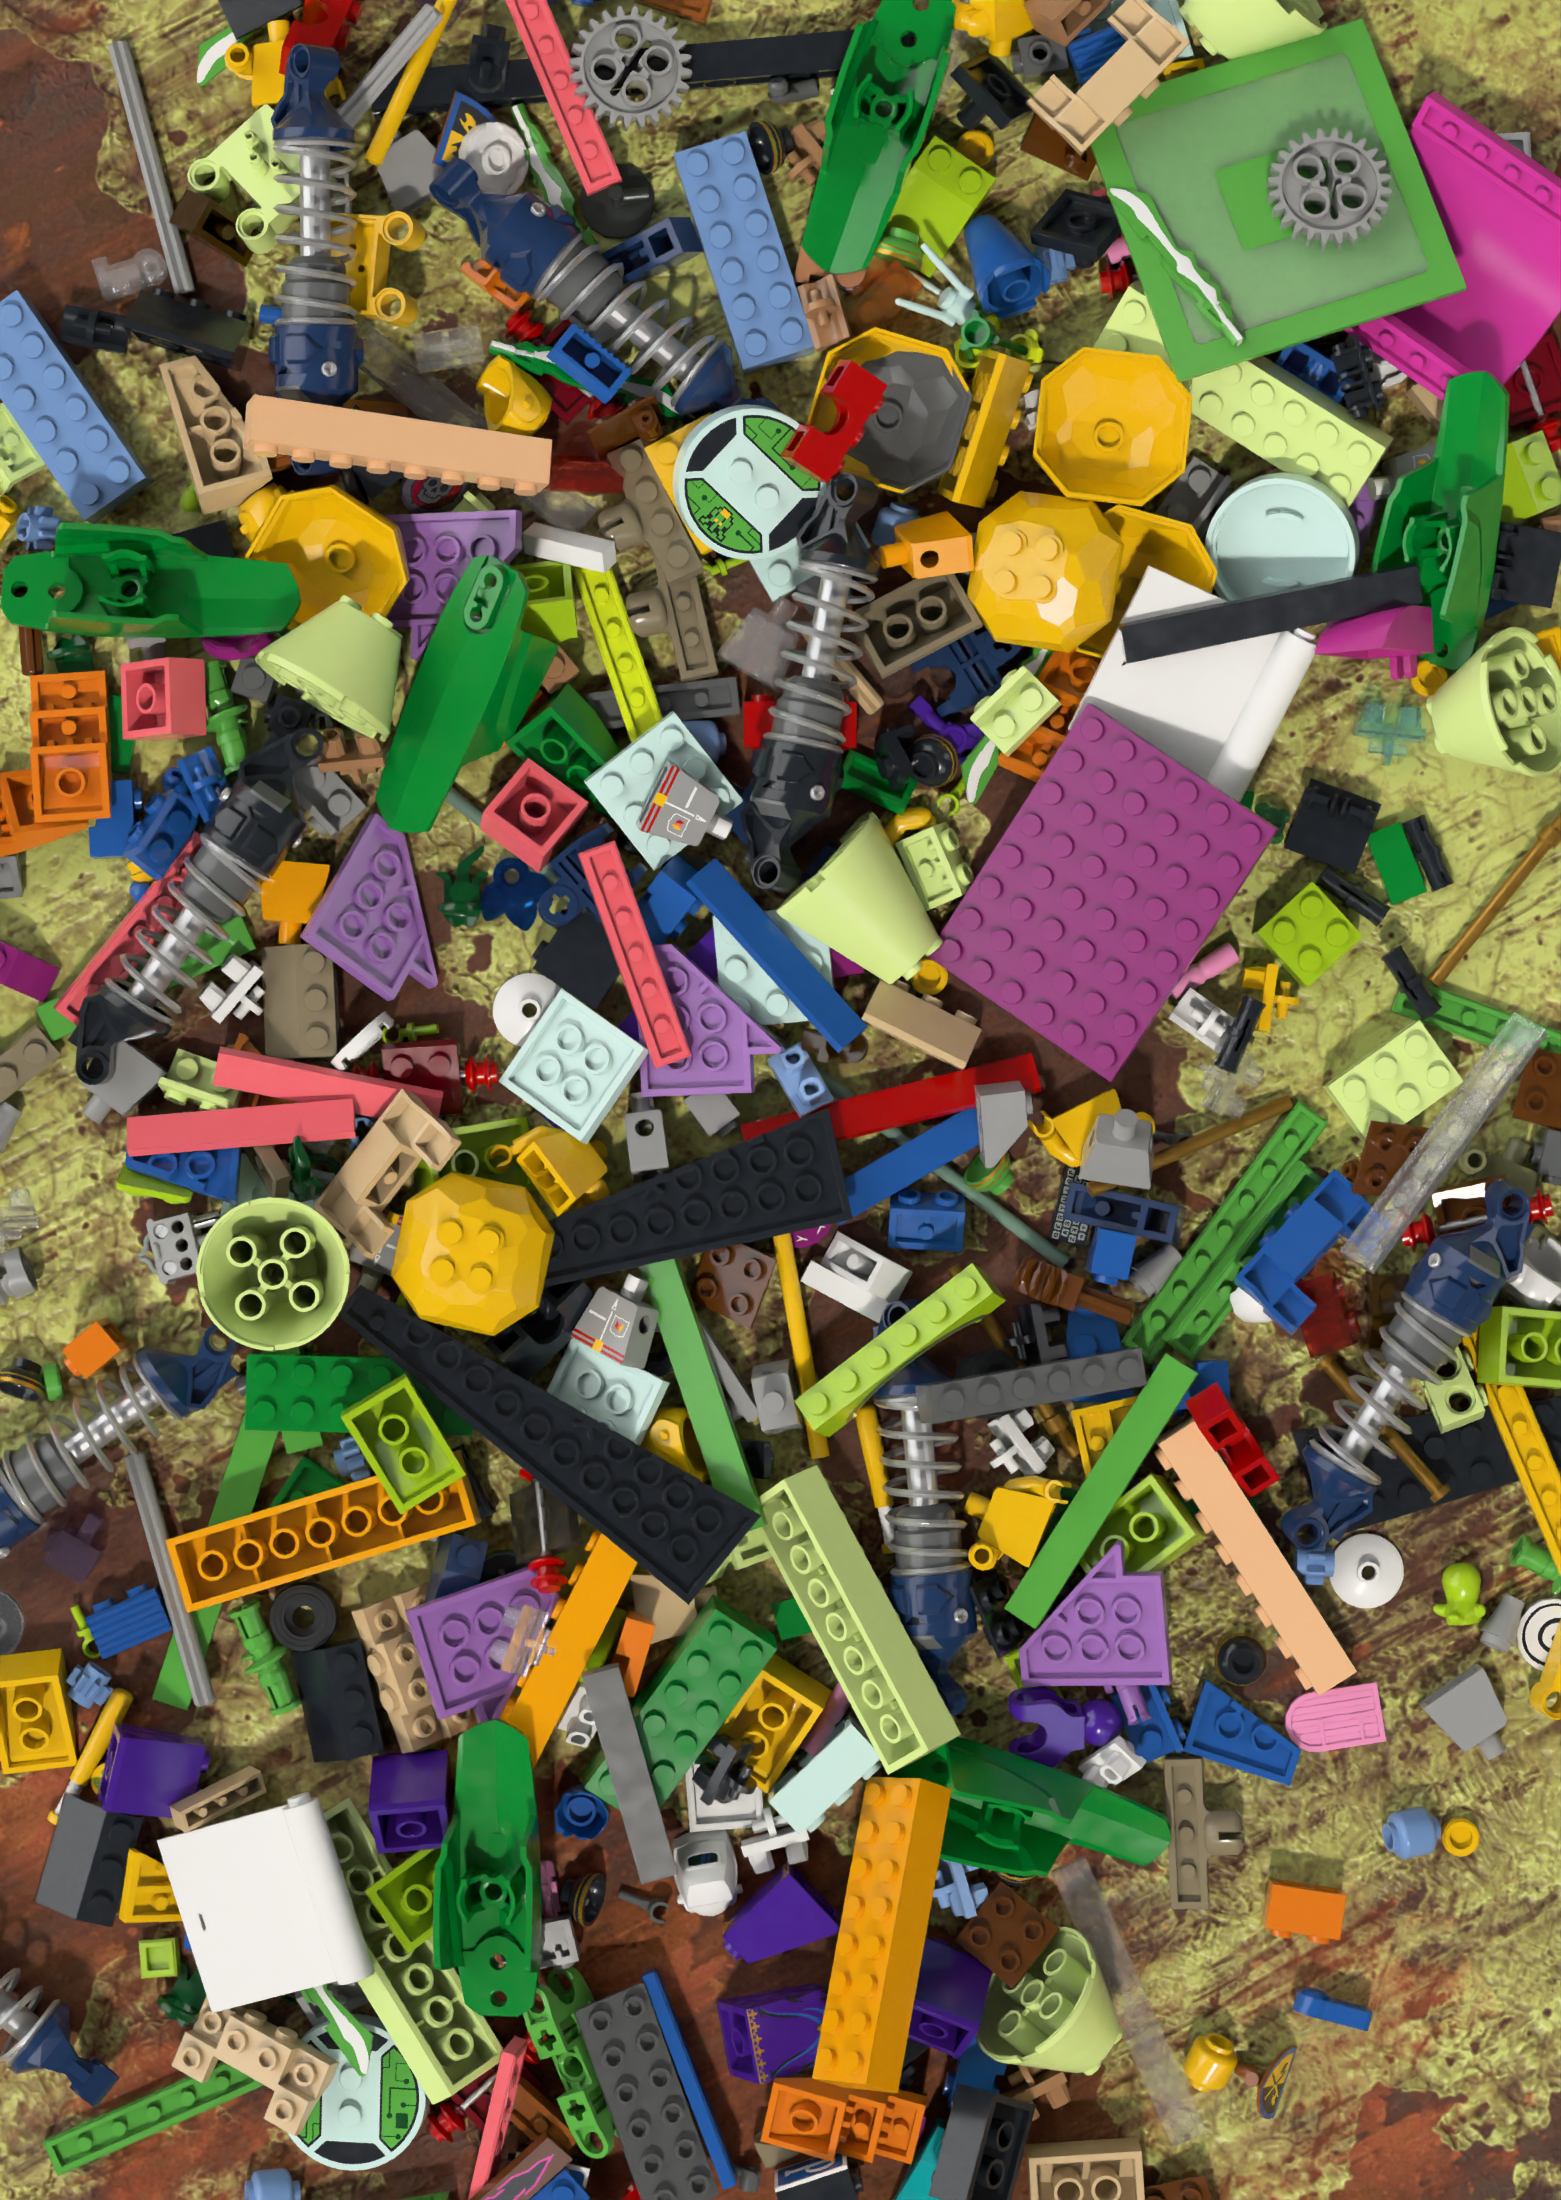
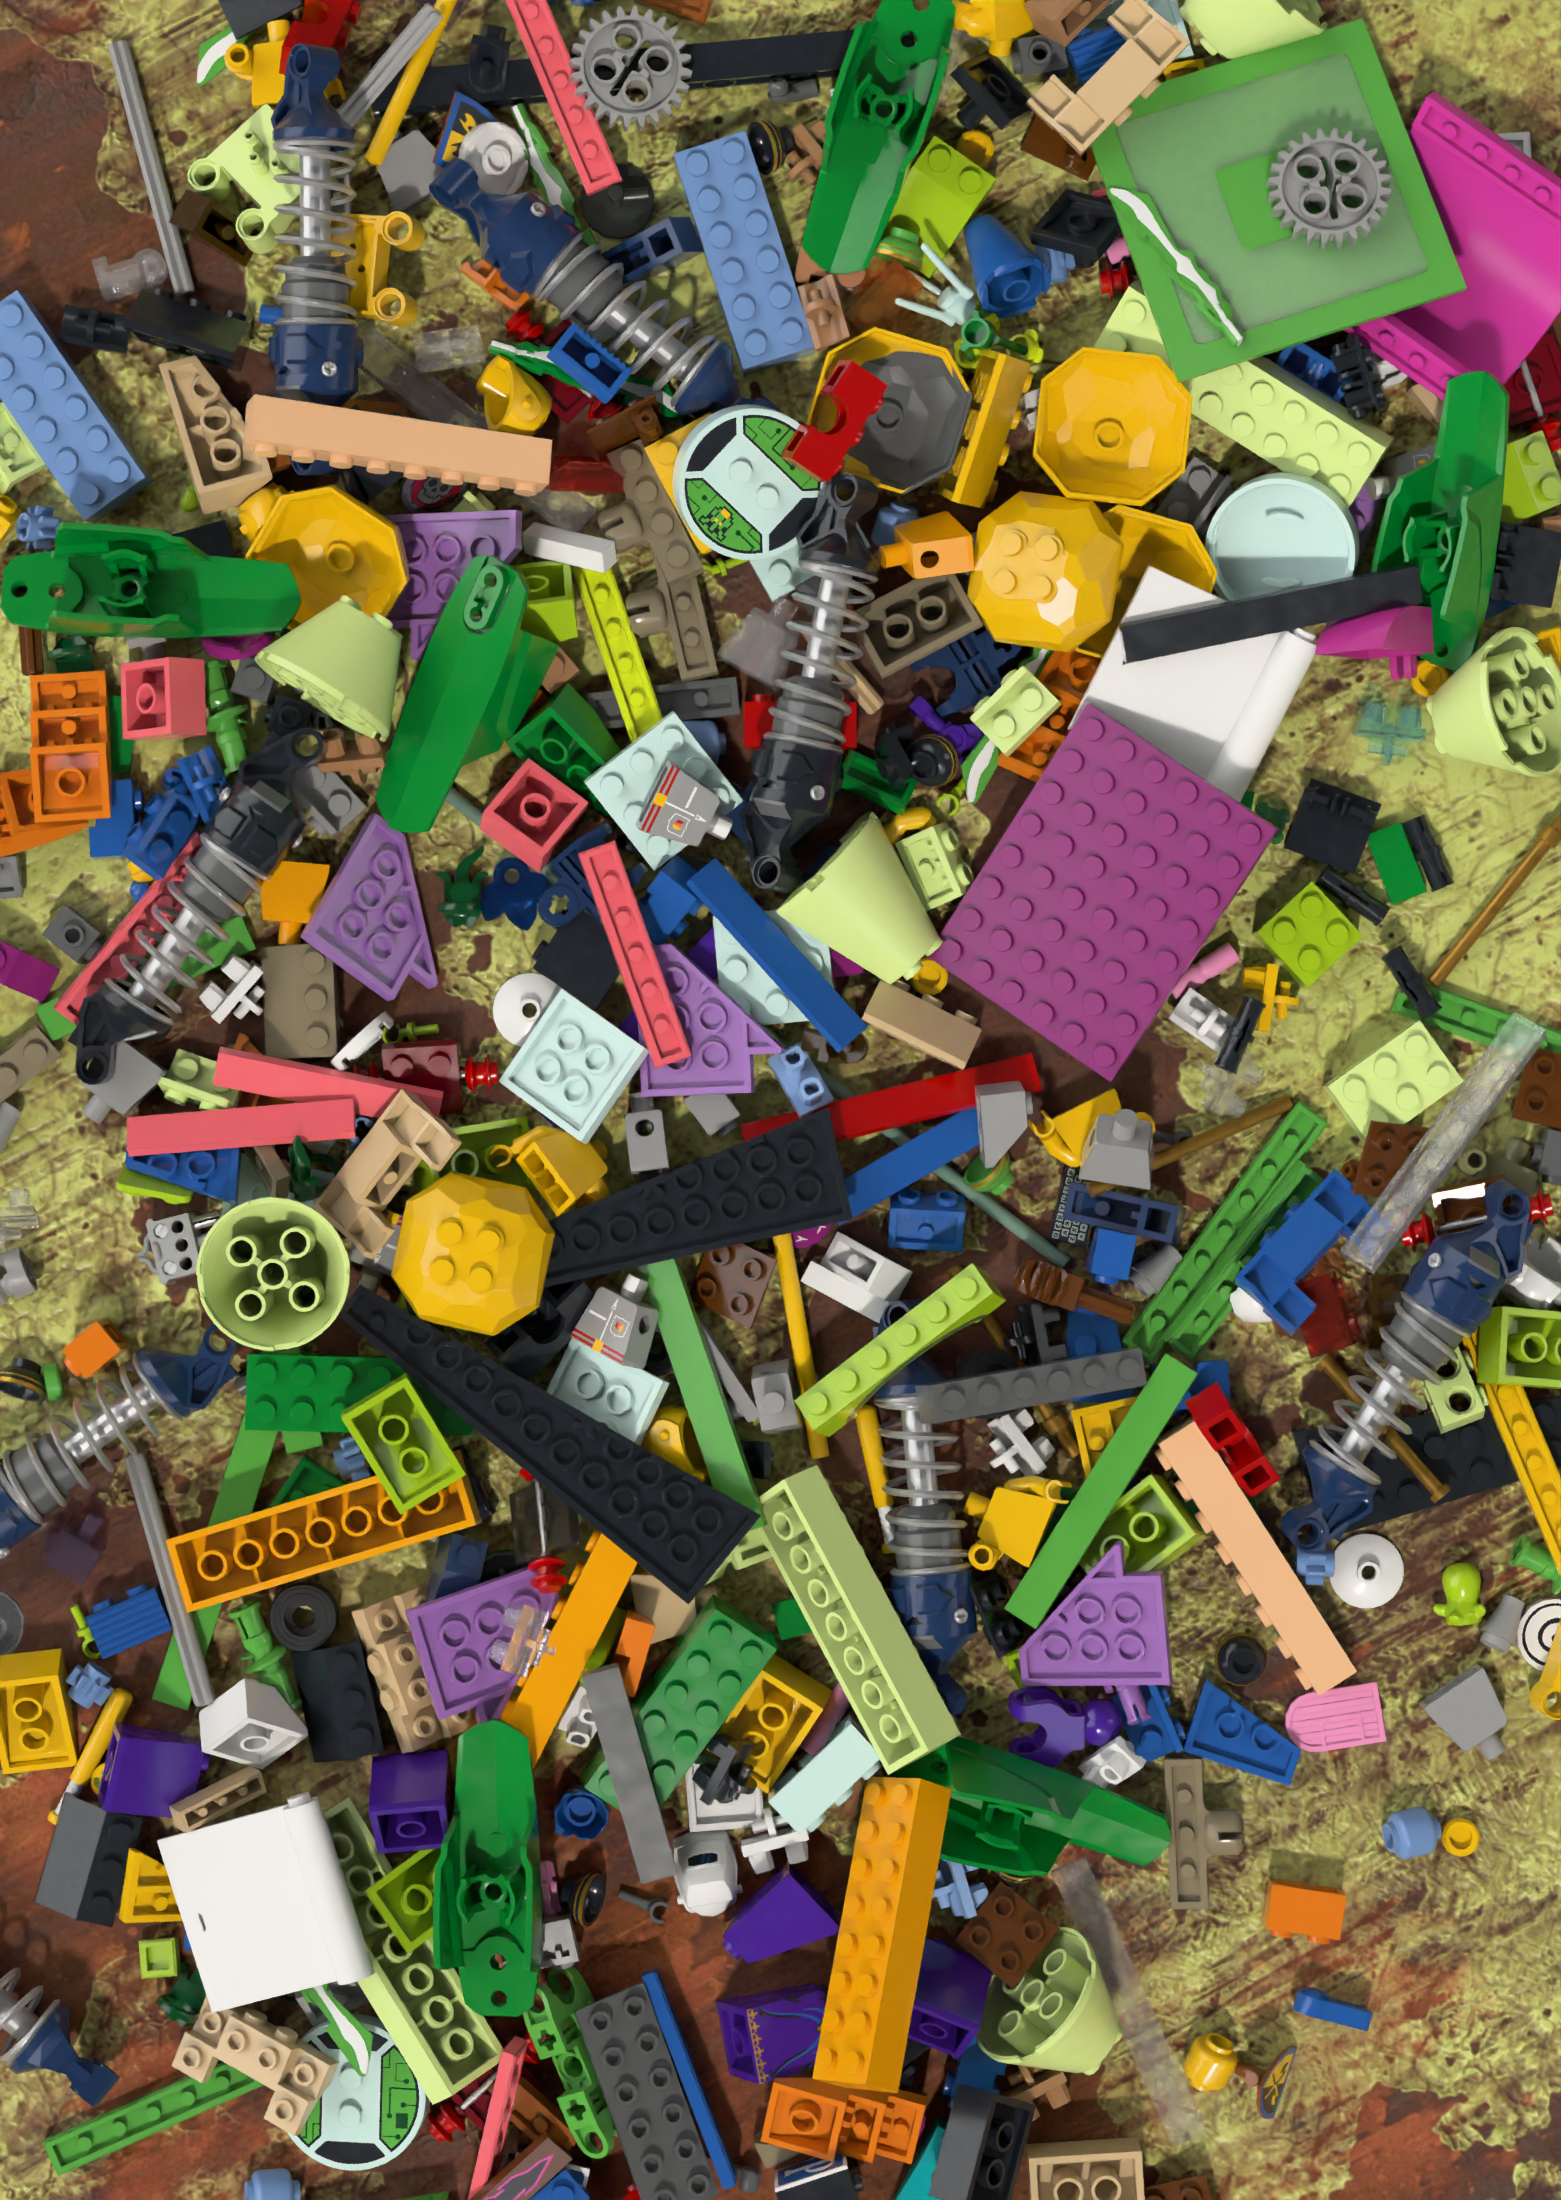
none -> dark grey brick [41,905,106,964]
none -> white slope [199,1678,308,1769]

